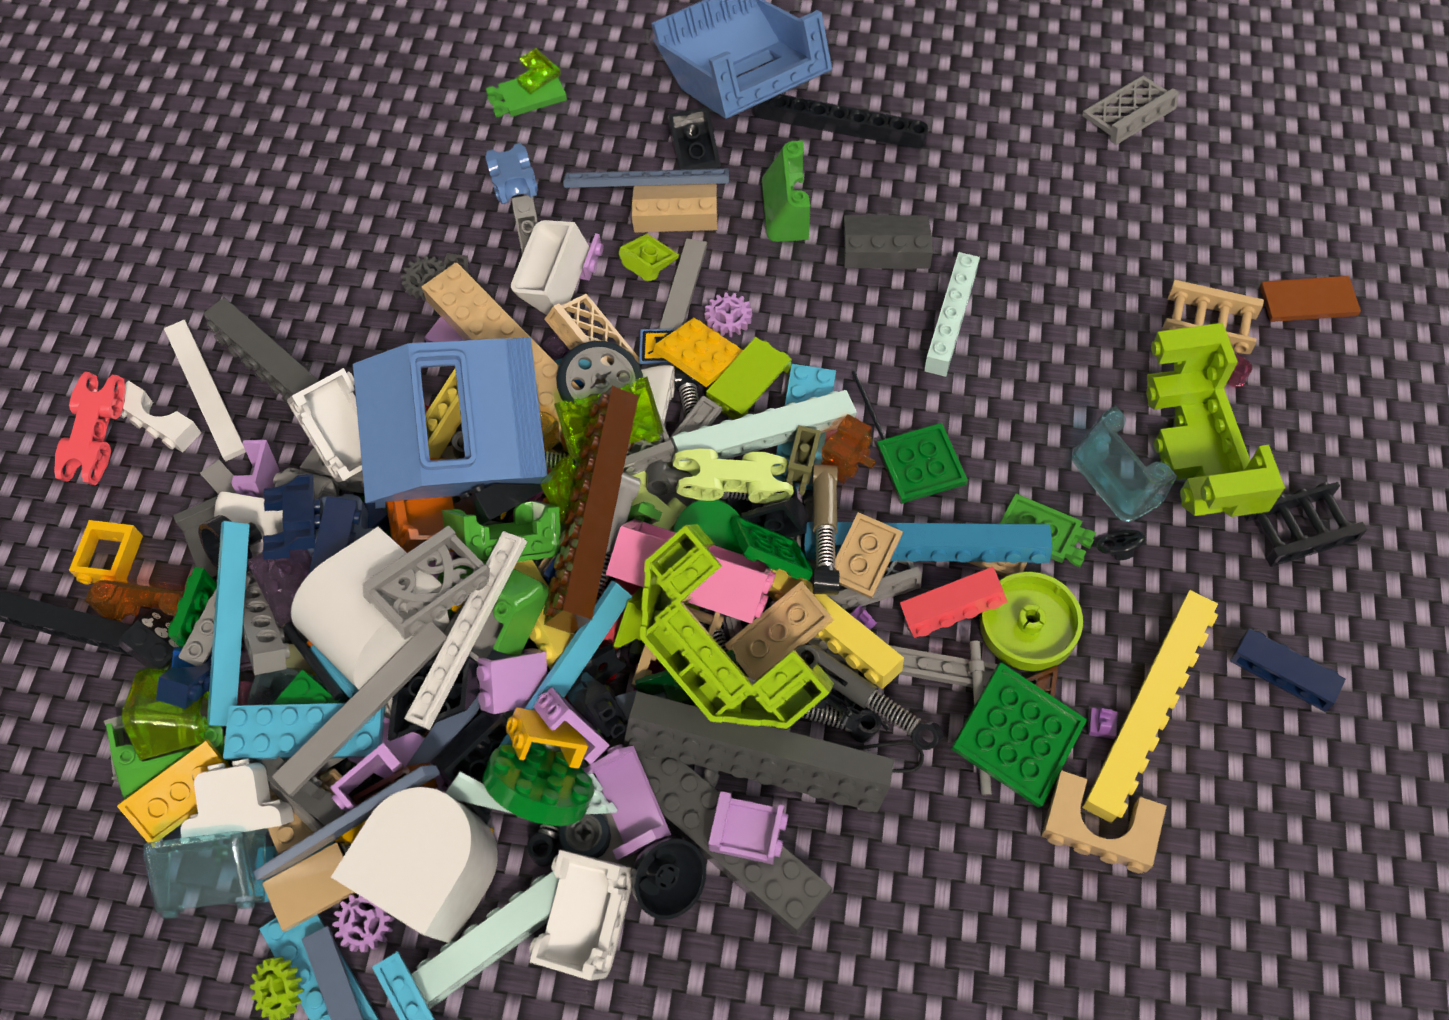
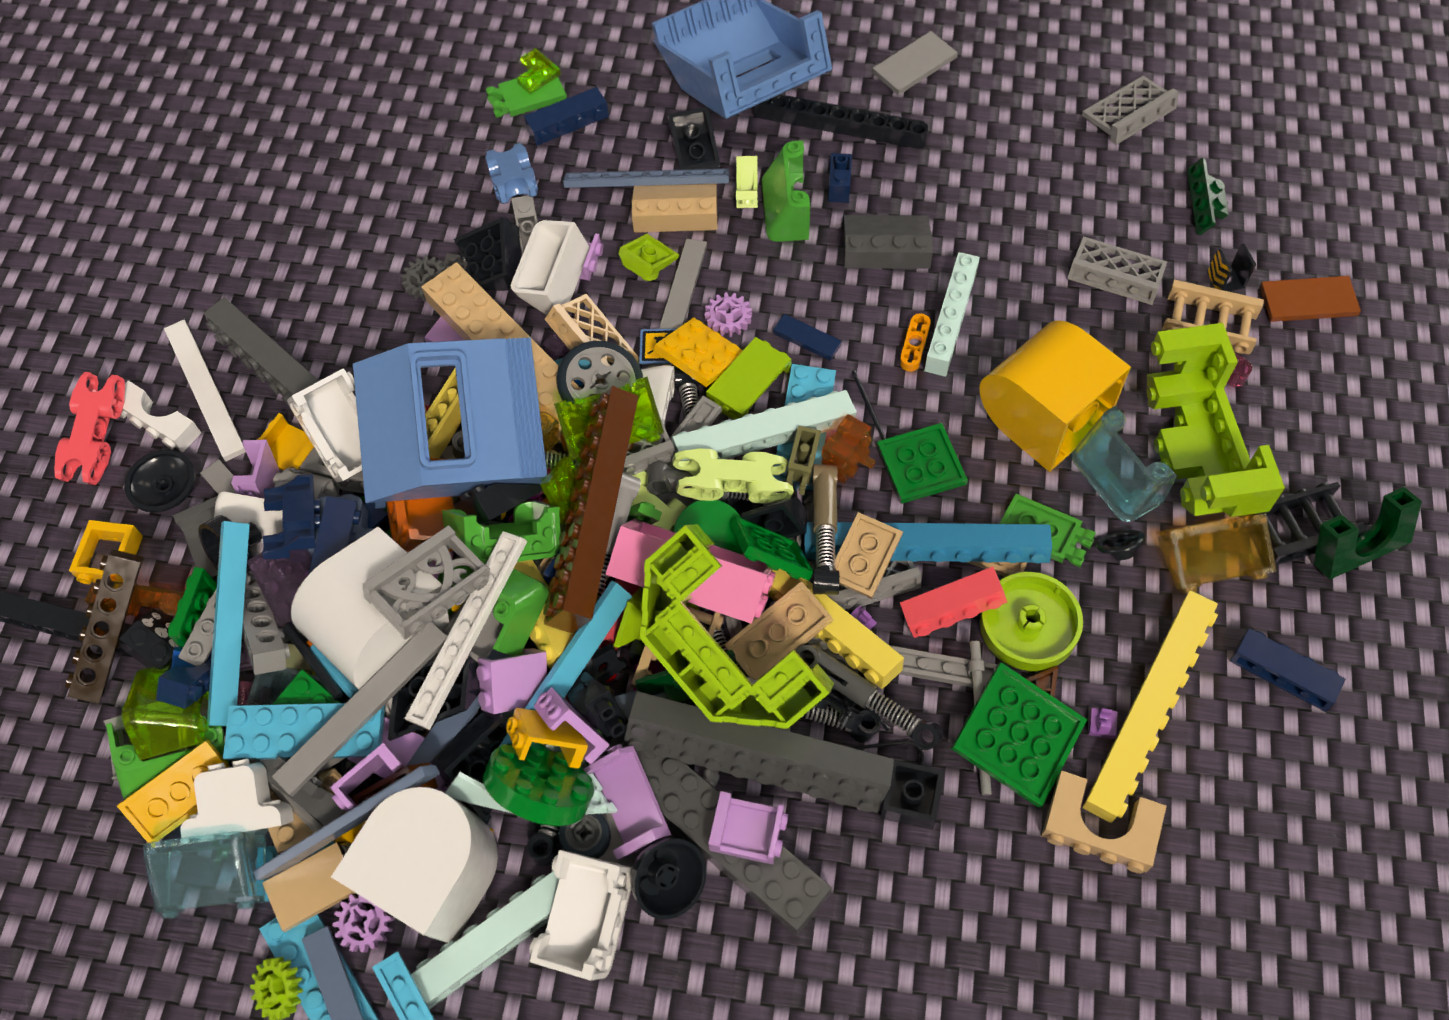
none -> dark brown brick [65,549,144,704]
none -> black dish [124,450,196,513]
none -> yellow panel [257,413,314,471]
none -> black wedge [454,217,521,291]
none -> dark blue brick [524,87,609,146]
none -> yellowish green arch [736,156,758,208]
none -> dark blue tile [773,314,842,361]
none -> dark blue slope [828,153,852,203]
none -> light grey tile [872,31,958,95]
none -> black brick [881,760,945,830]
none -> light orange beam [900,313,931,372]
none -> yellow brick [979,320,1131,472]
none -> light grey fence [1067,236,1167,305]
none -> clear yellow windscreen [1156,513,1277,593]
none -> dark green bracket [1187,158,1229,235]
none -> black piece [1207,243,1256,292]
none -> dark green arch [1314,487,1422,580]

